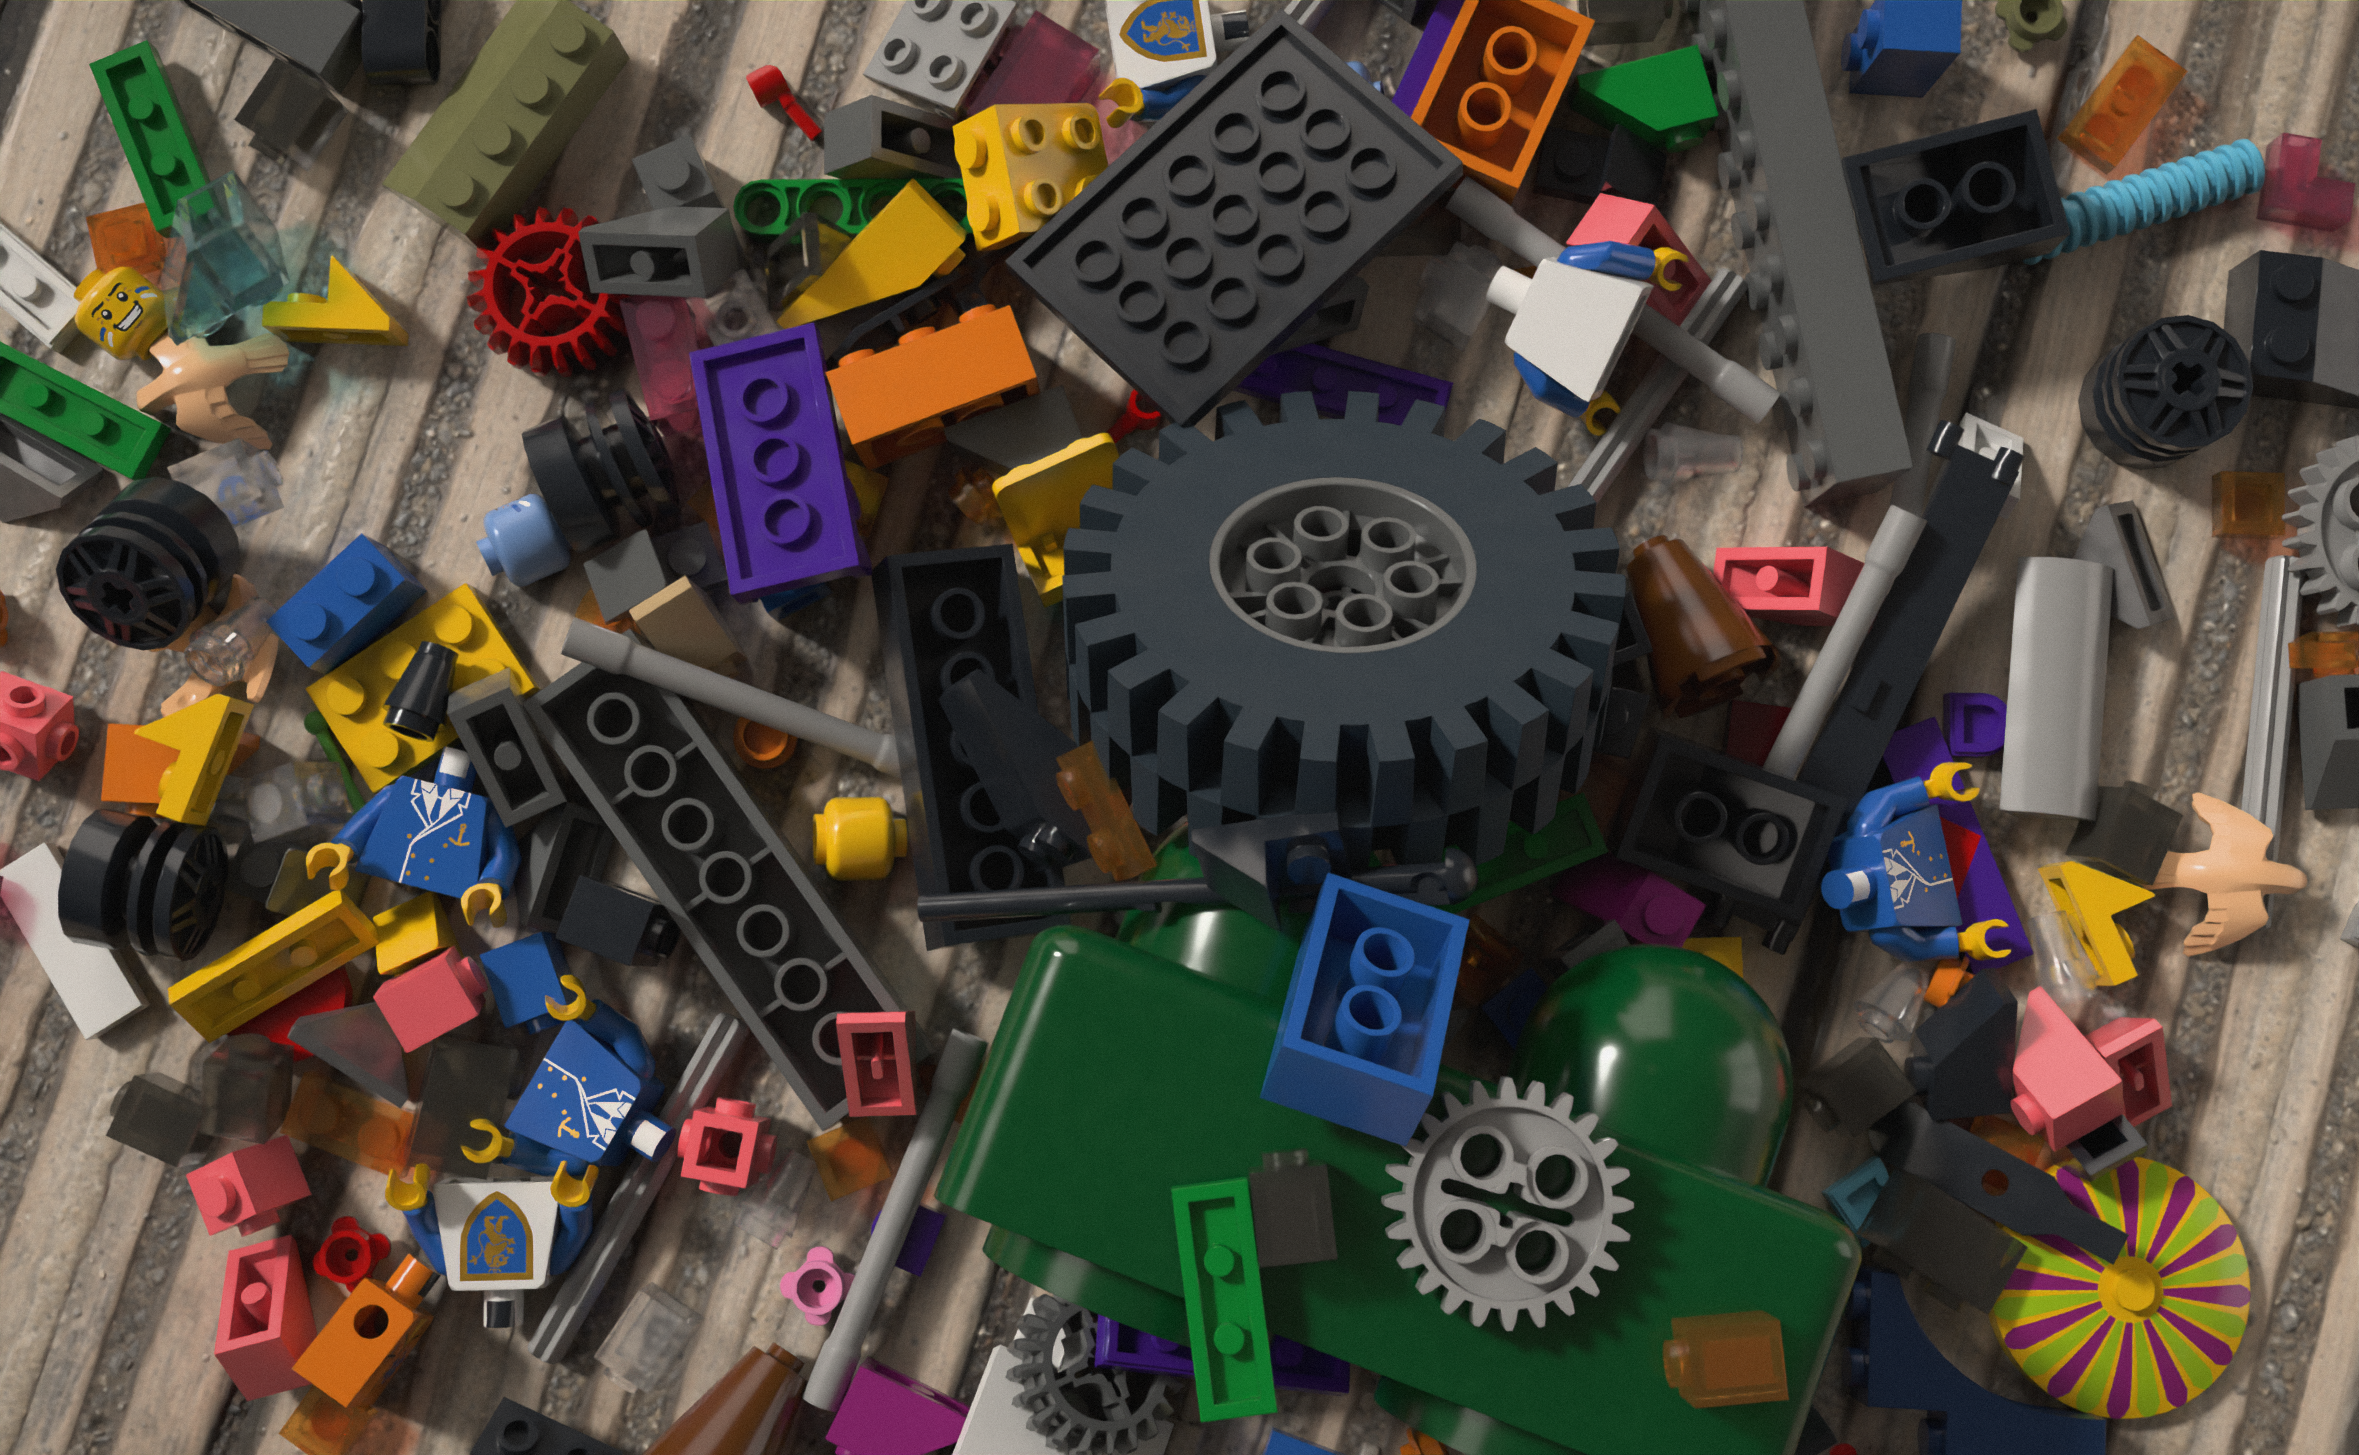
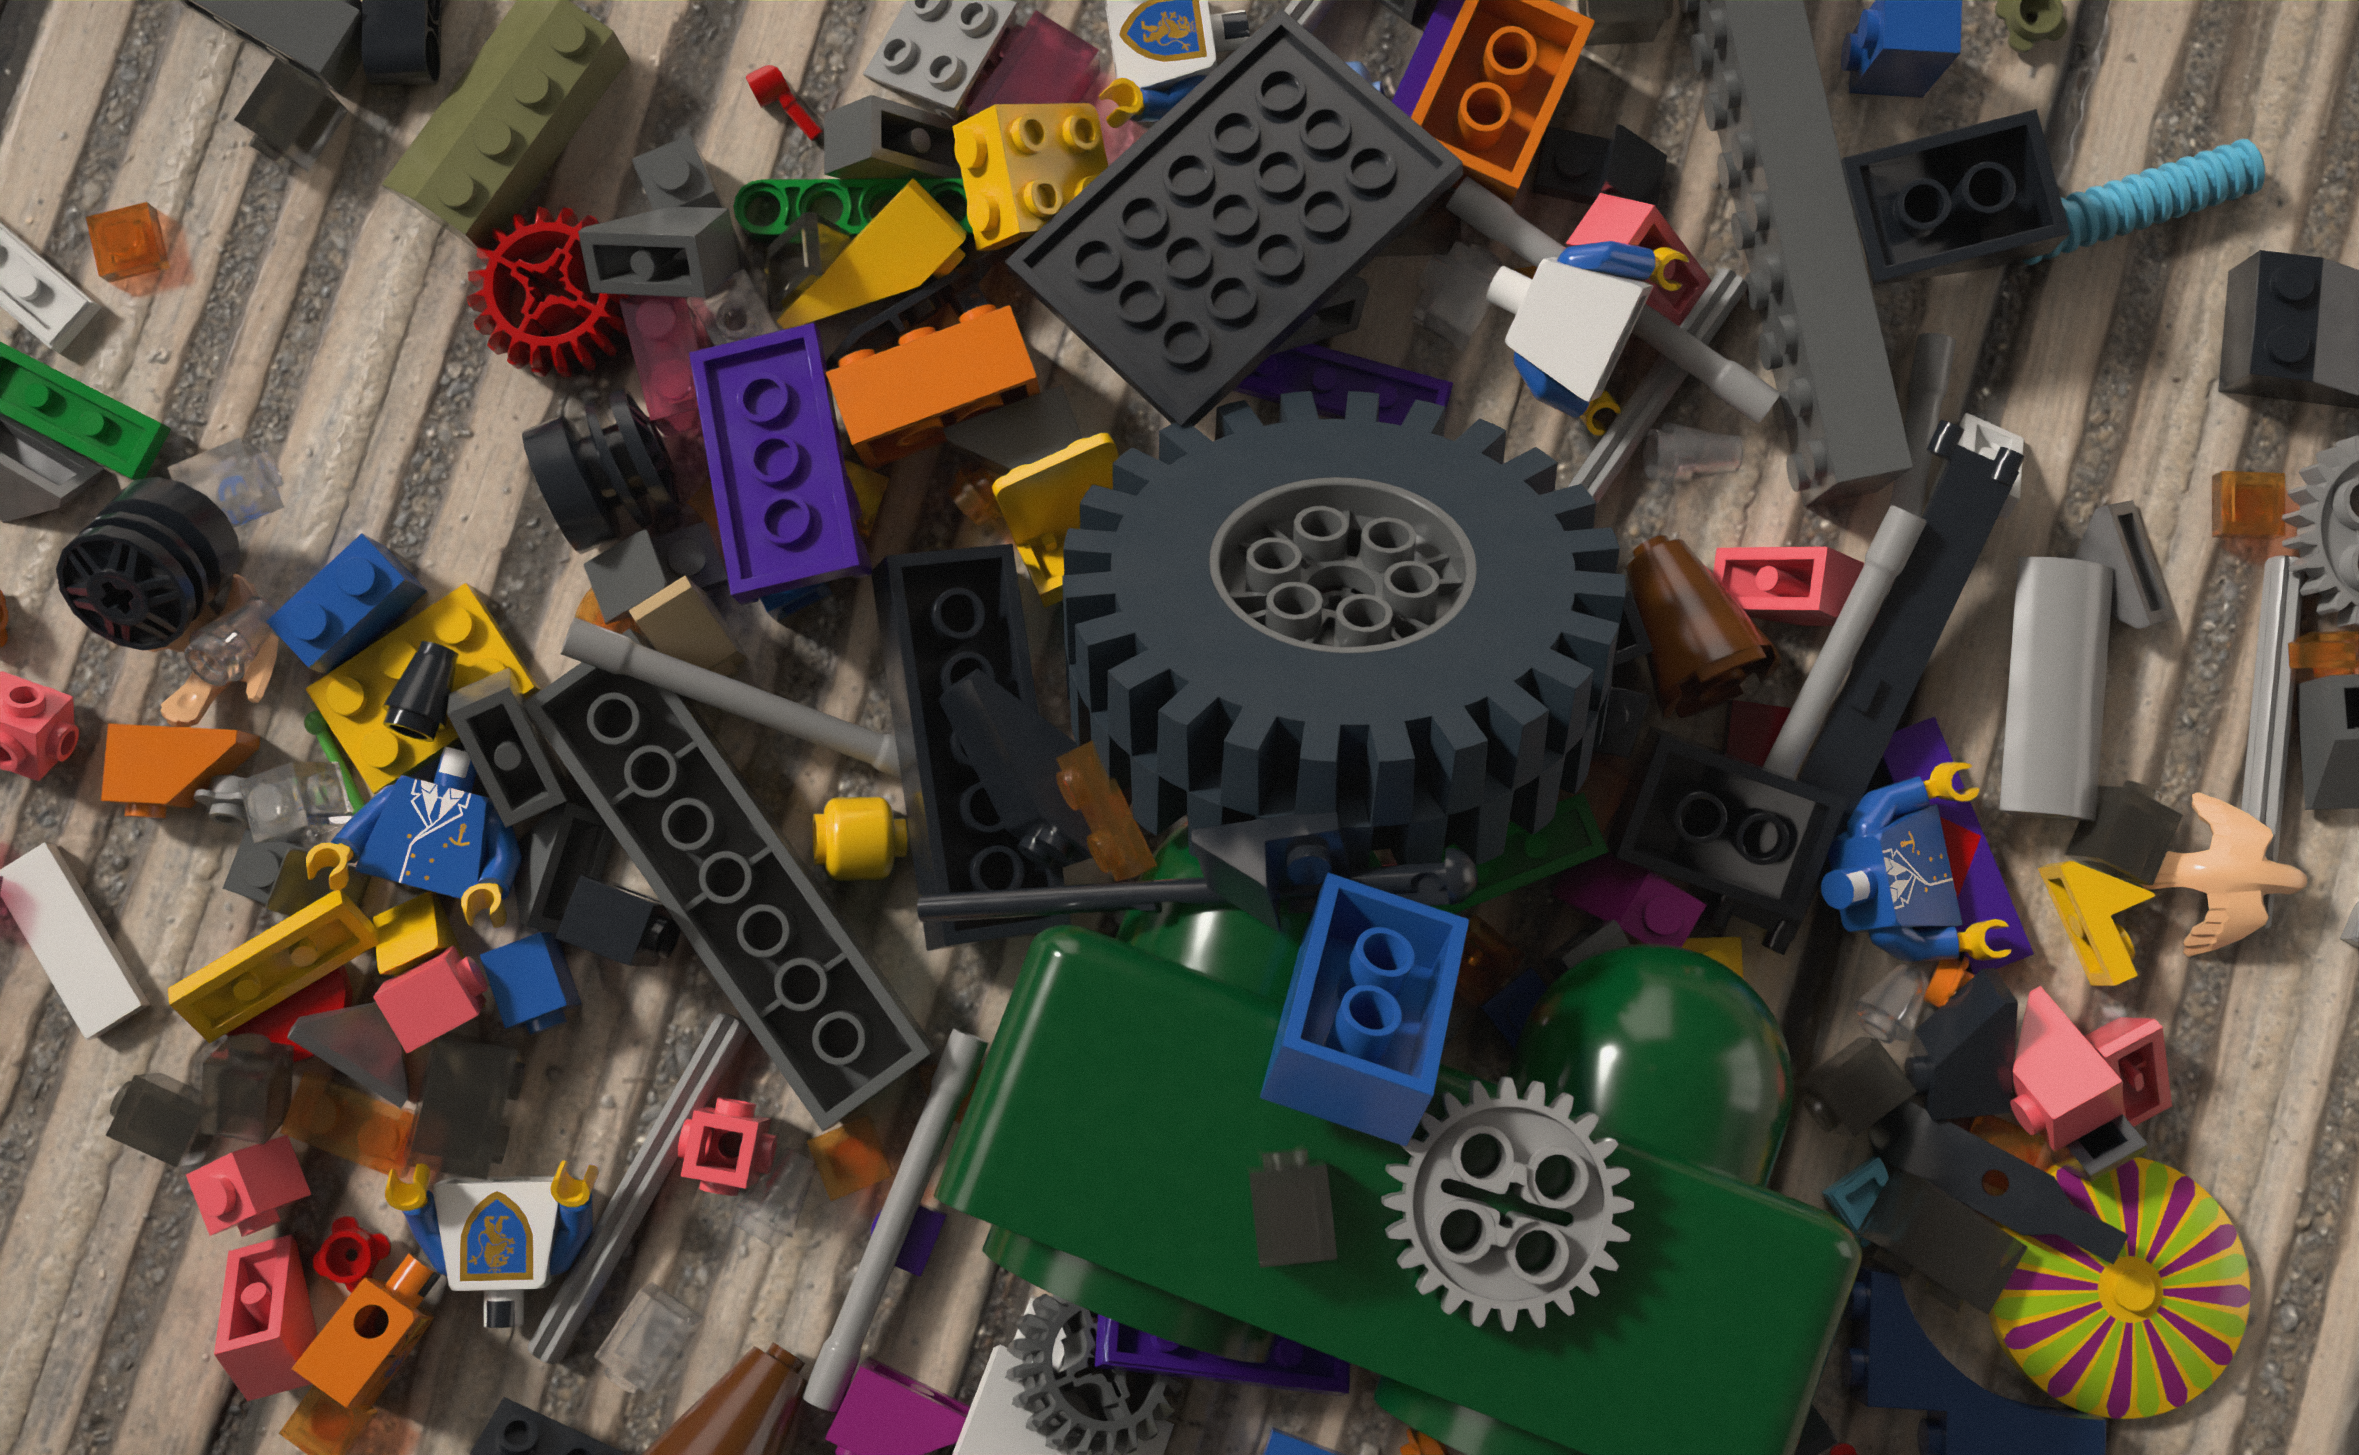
black wheel [58,809,228,962] -> none
yellow head [73,267,177,360] -> none
green plate [89,40,224,239] -> none
yellow slope [134,693,254,826] -> none
light nougat animal [136,302,290,450] -> none
clear light blue slope [160,170,290,346] -> none
yellow slope [262,255,409,346] -> none
blue torso [461,975,676,1177] -> none
medium blue head [476,494,573,587] -> none
orange plate [733,717,798,769] -> none
bright pink plate [780,1246,855,1326] -> none
coral slope [836,1011,917,1117] -> none
red hand [1105,389,1162,444] -> none
green plate [1171,1177,1278,1423] -> none
green slope [1567,45,1718,153] -> none
clear orange brick [1663,1310,1789,1408] -> none
dark purple tile [1943,692,2007,758] -> none
clear cone [2027,910,2101,1008] -> none
clear orange plate [2057,35,2188,175] -> none
black wheel [2078,315,2253,470] -> none
clear pink piece [2256,132,2356,232] -> none

